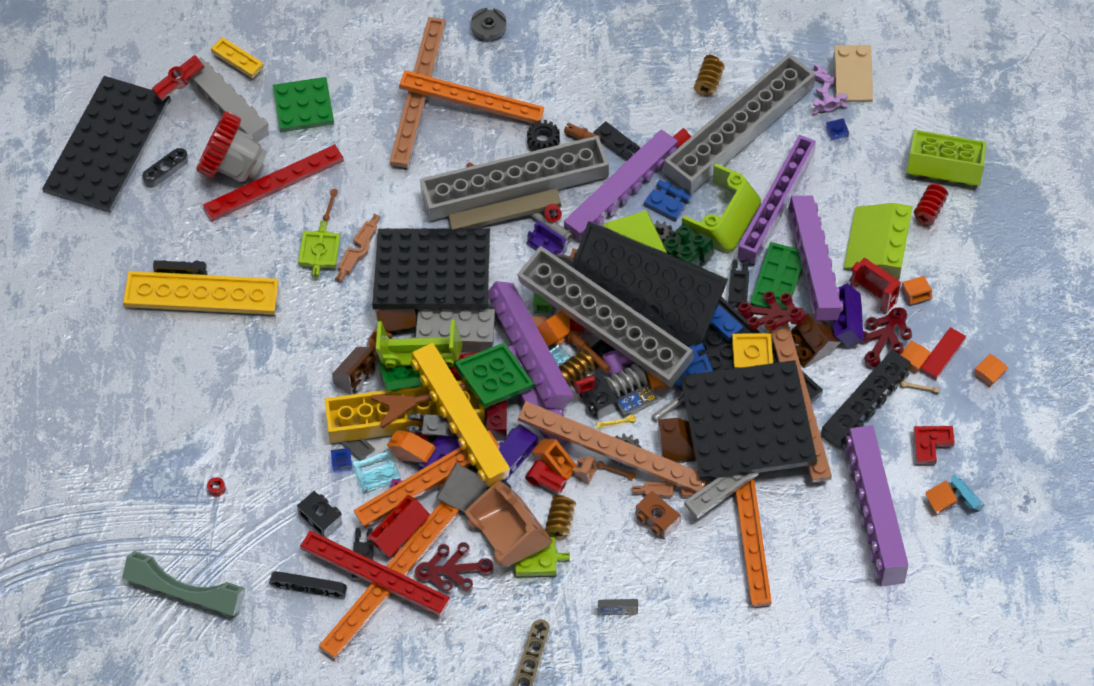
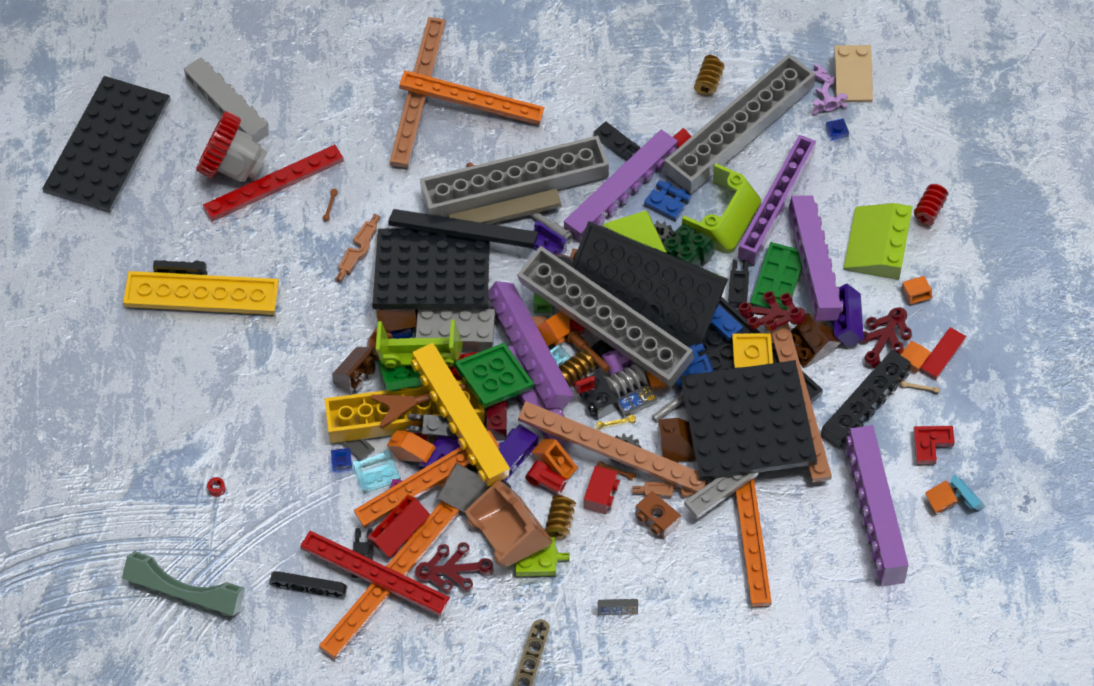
black beam [142,148,188,188] -> none
red piece [152,55,205,101] -> none
yellow plate [211,37,264,79] -> none
green plate [273,77,334,132] -> none
black brick [297,491,342,538] -> none
lime plate [298,221,341,278] -> none
dark grey plate [471,8,507,42] -> none
black tyre [527,120,560,151] -> none
red bush [544,204,562,222] -> none
dark orange pin [564,123,601,142] -> none
nougat tile [573,456,597,484] -> none
red panel [849,257,901,314] -> none
lime slope [906,129,987,186] -> none
orange piece [975,354,1008,387] -> none
none -> black tile [388,209,538,249]
none -> clear blue plate [389,328,413,339]
none -> red brick [583,466,620,514]

